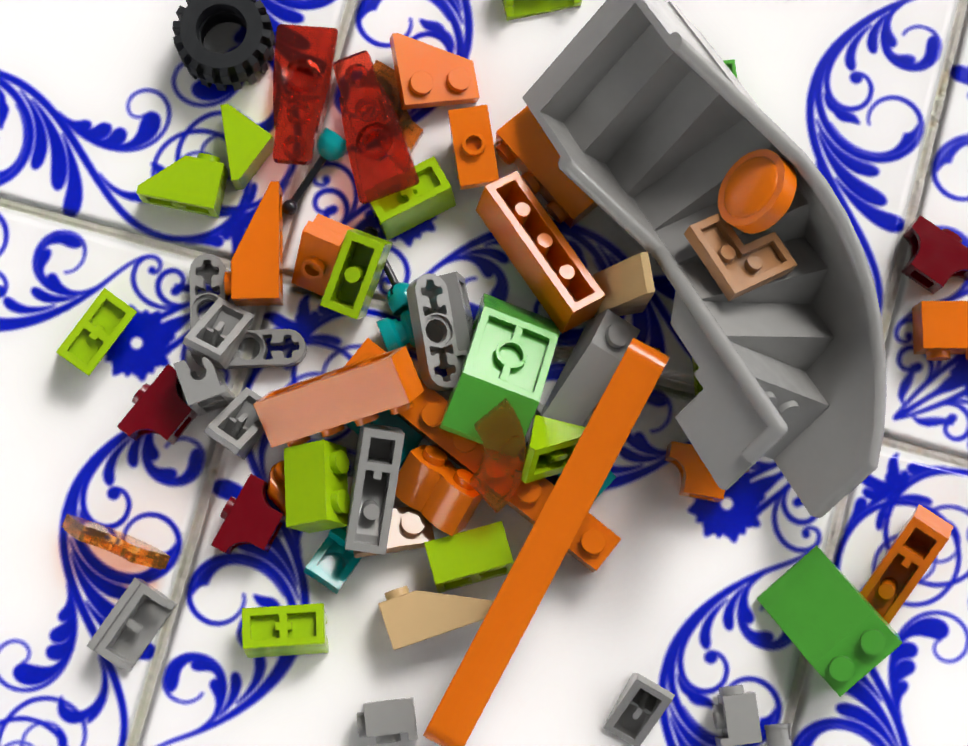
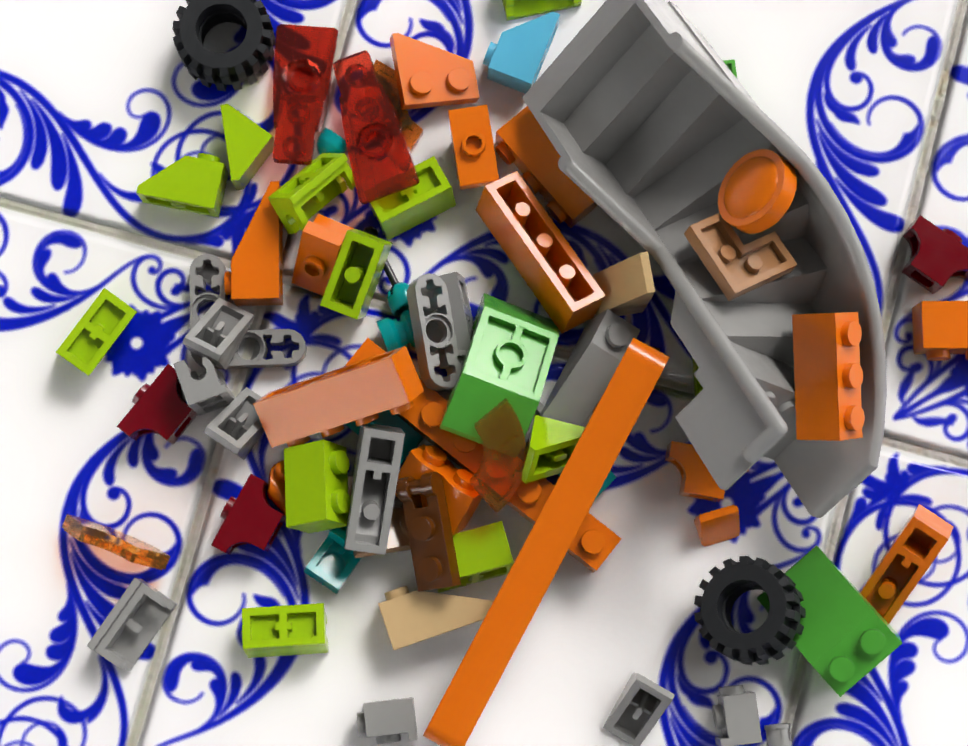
none -> lime hinge [268,153,358,234]
none -> reddish brown plate [396,472,461,592]
none -> medium azure slope [483,12,560,94]
none -> orange slope [694,504,740,546]
none -> black tyre [694,556,806,665]
none -> orange brick [792,312,865,441]

